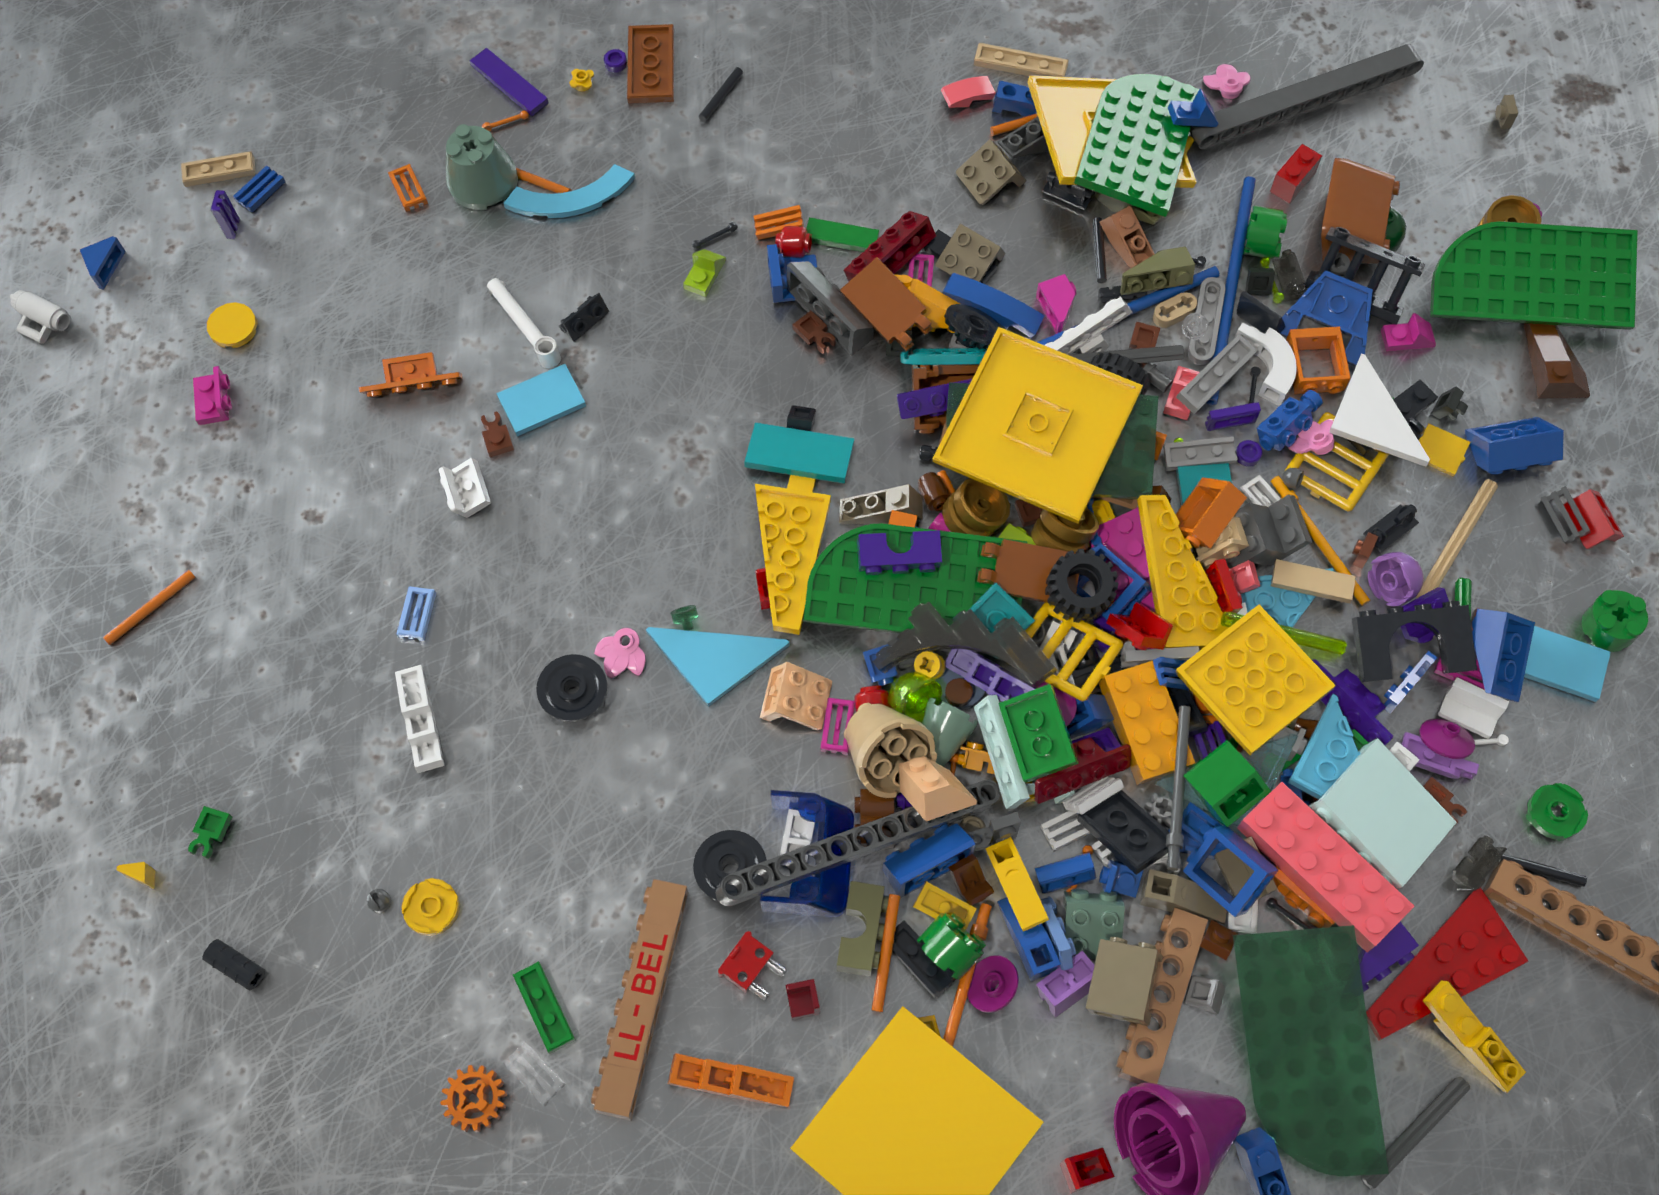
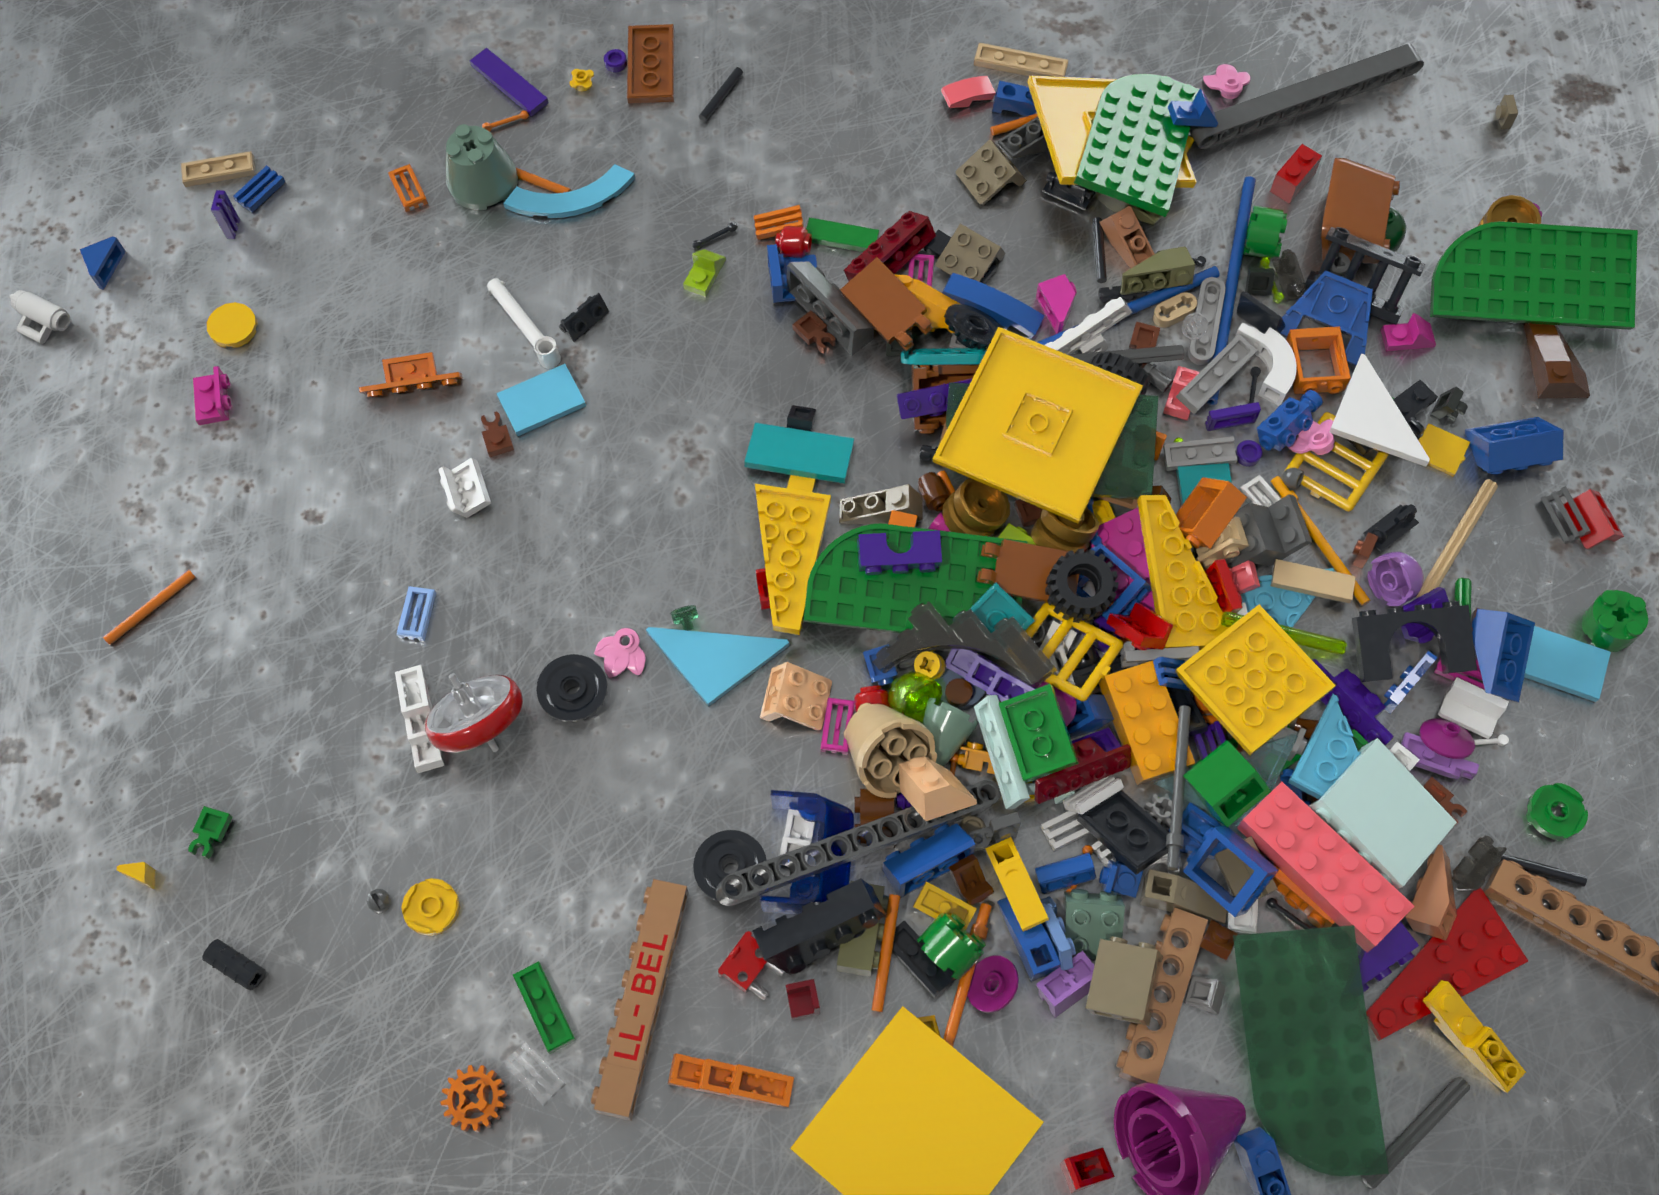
none -> wheel [425,673,523,753]
none -> black wedge [752,878,886,975]
none -> nougat slope [1405,844,1457,940]

